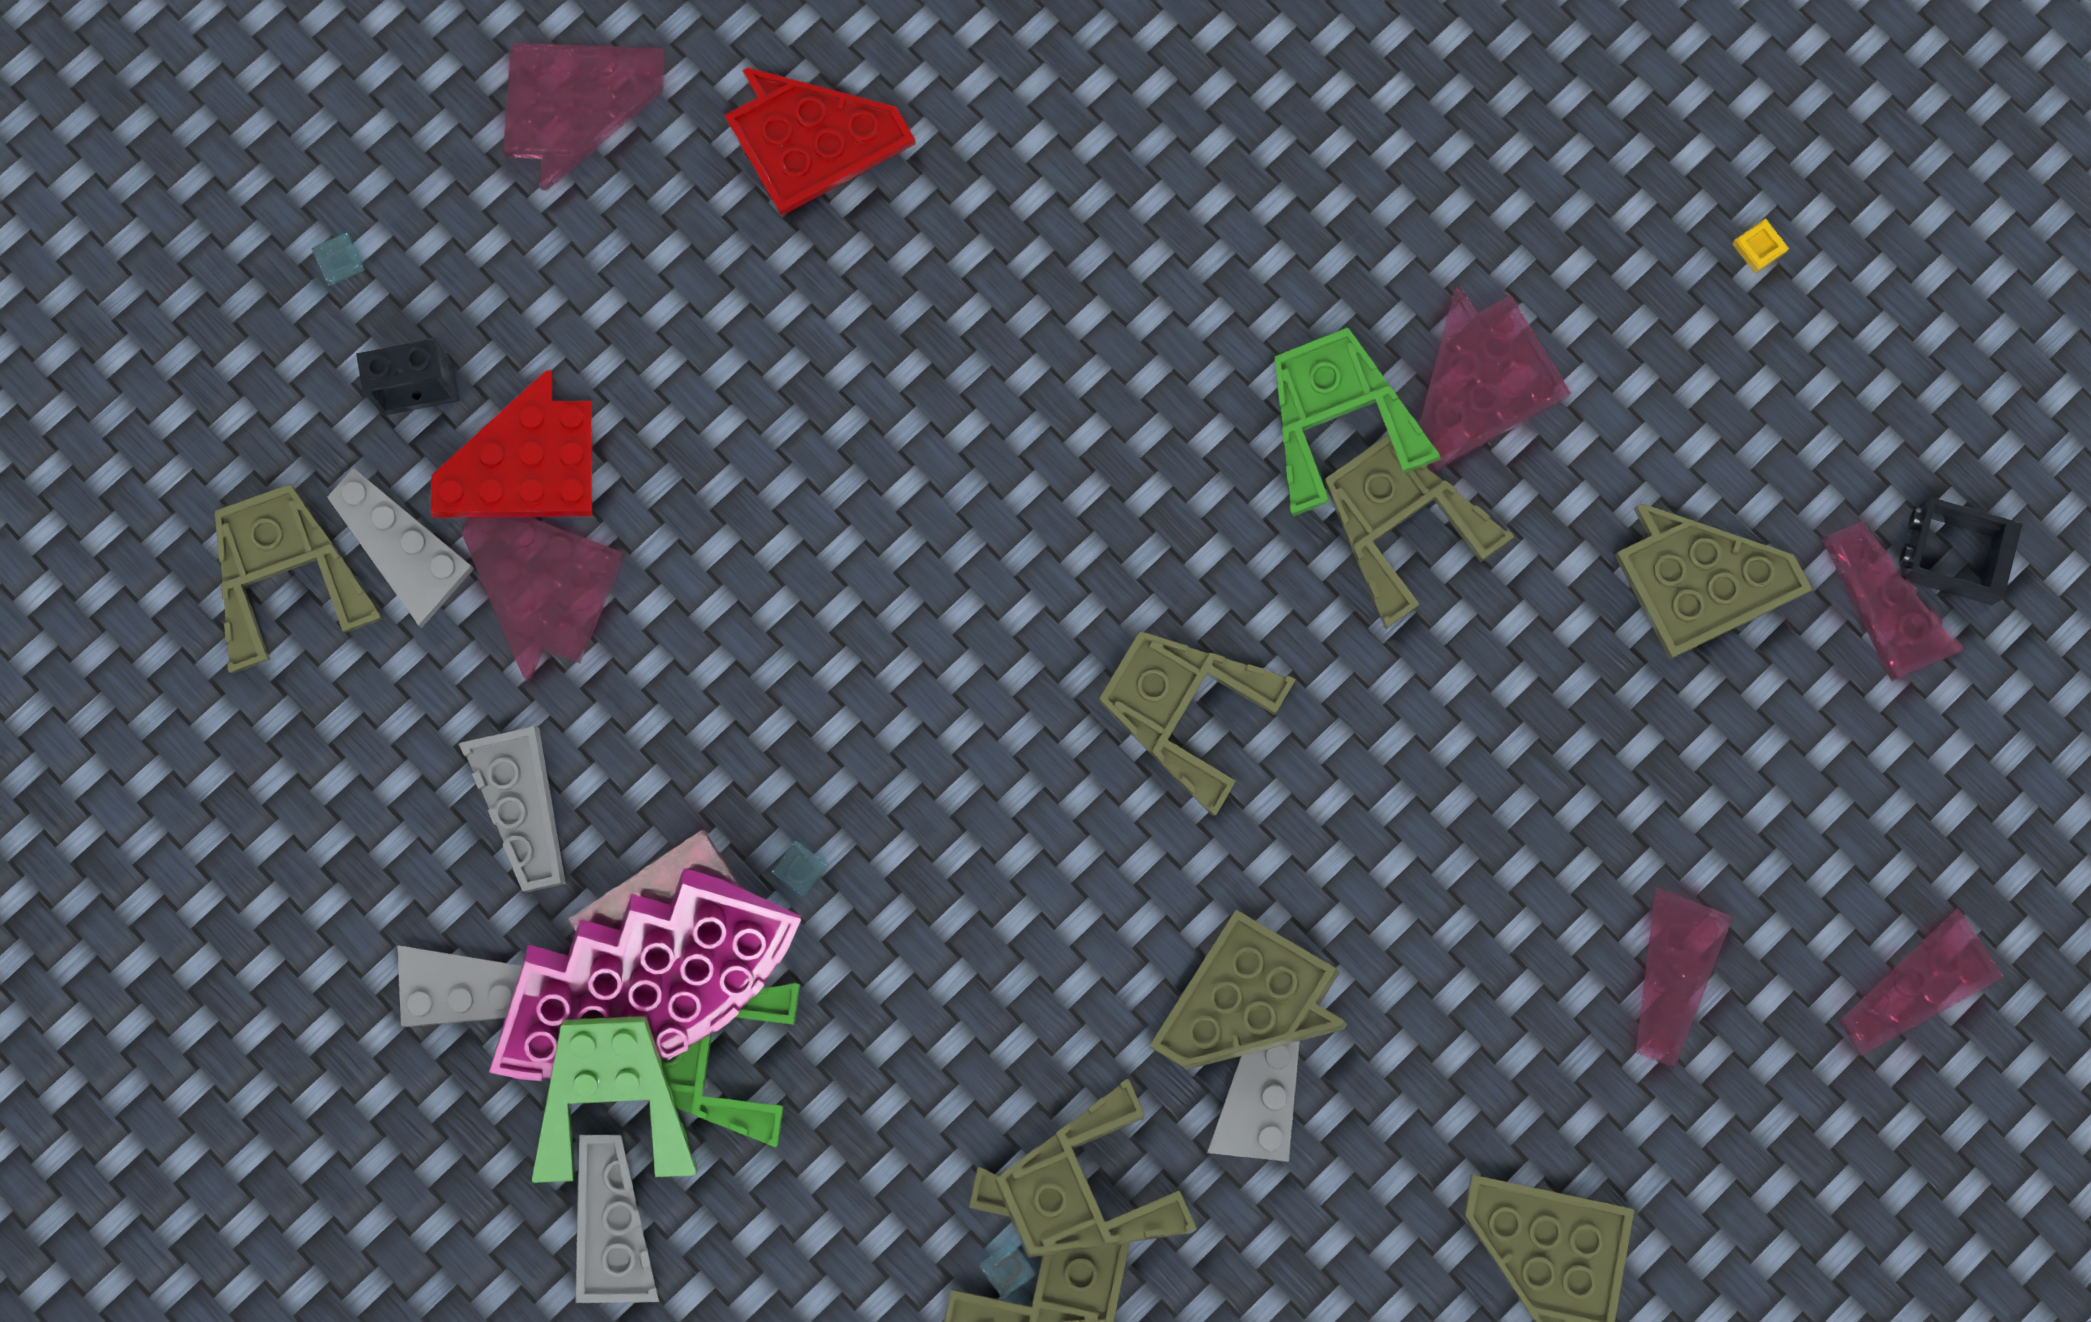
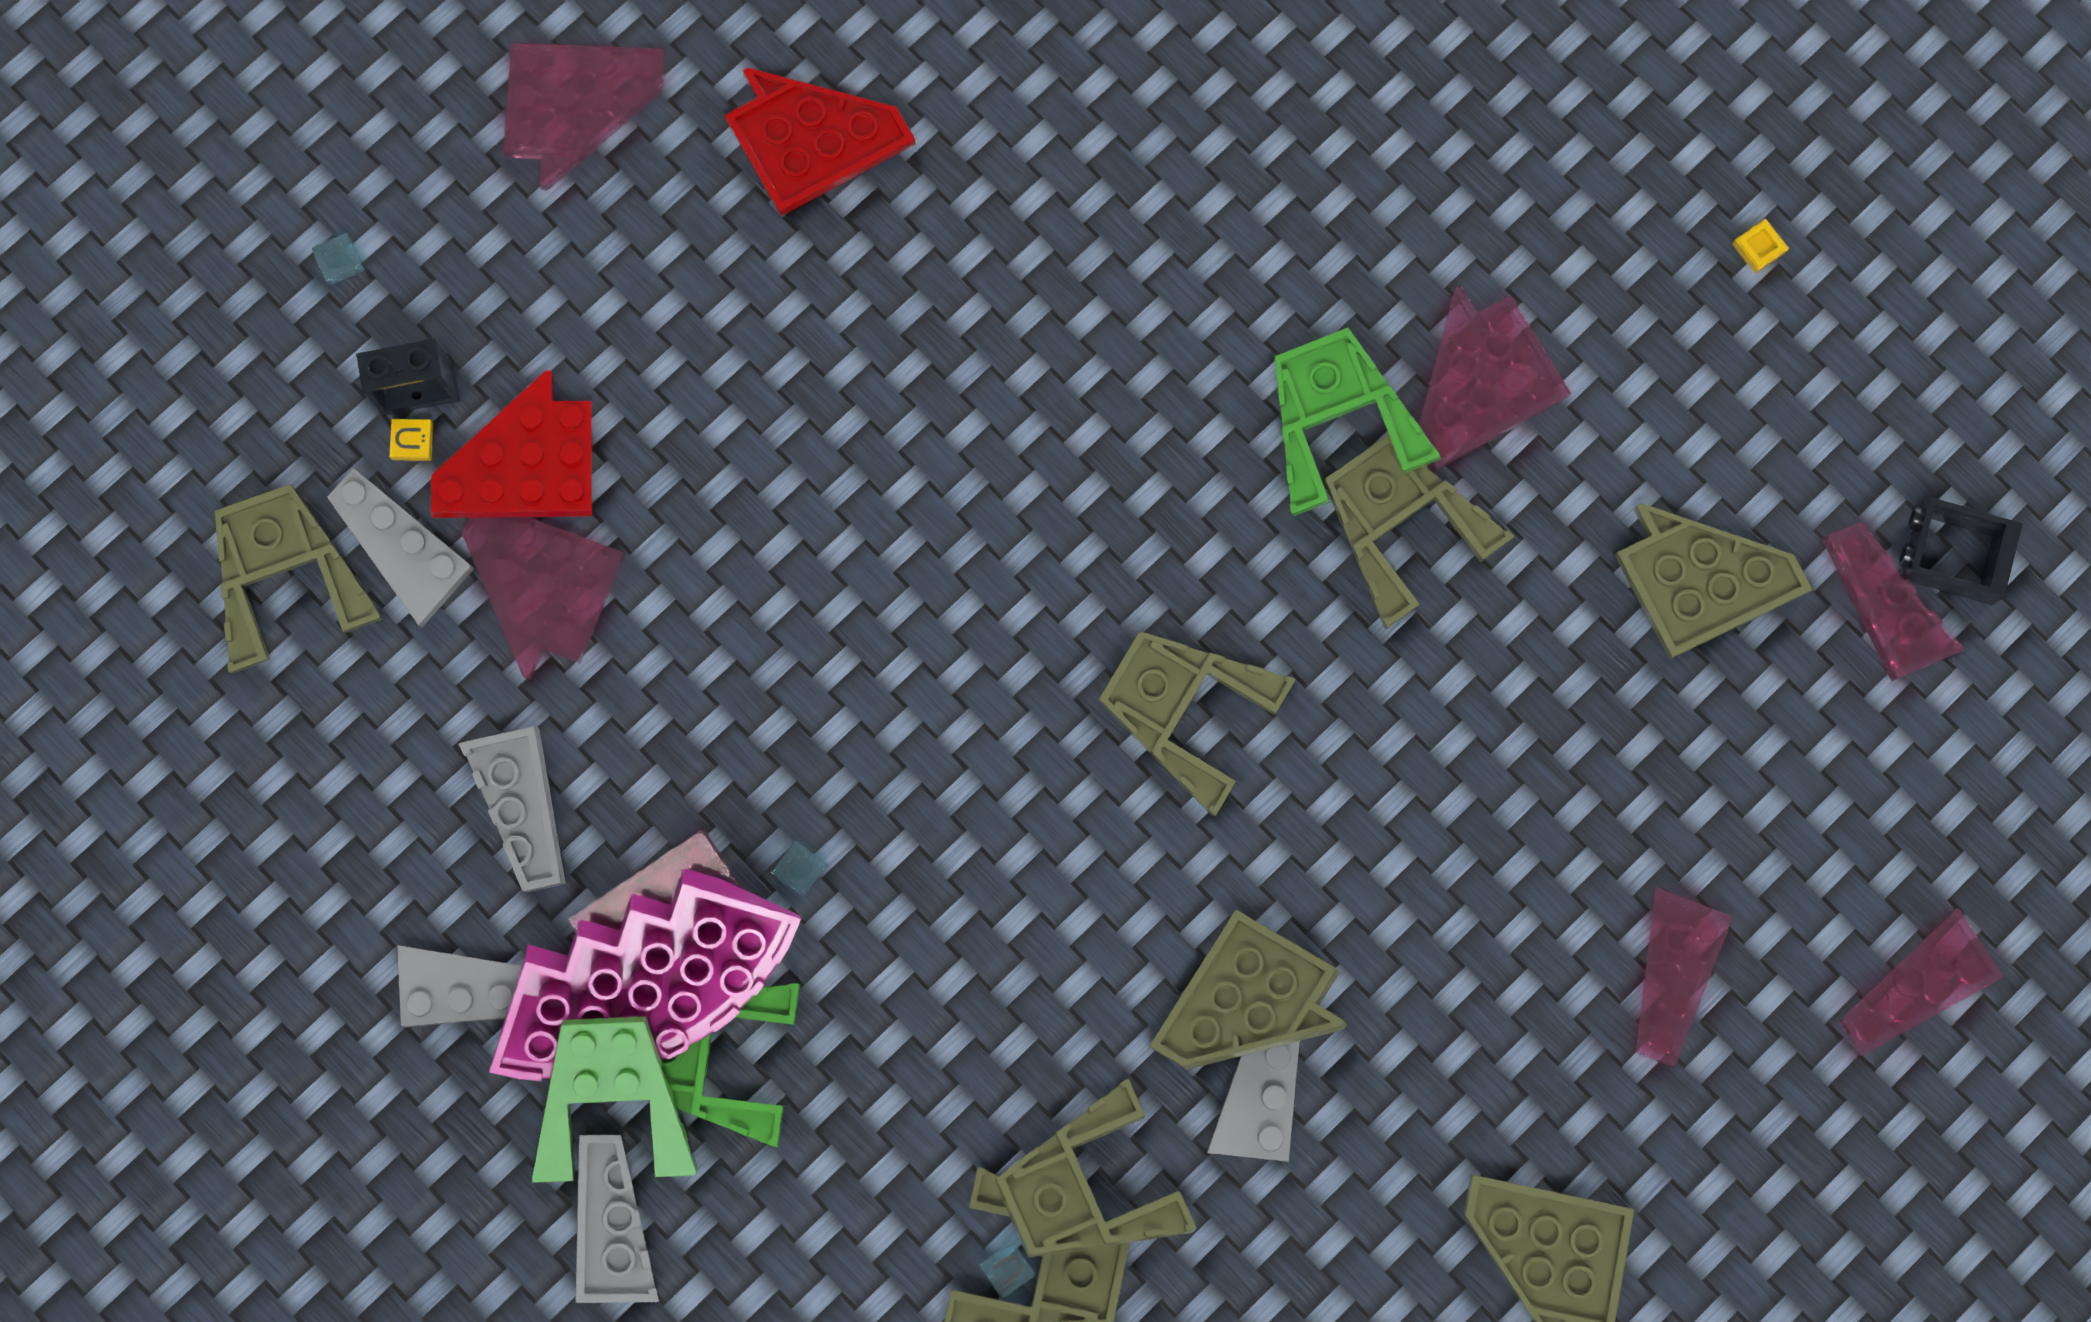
none -> yellow tile [389,419,433,461]

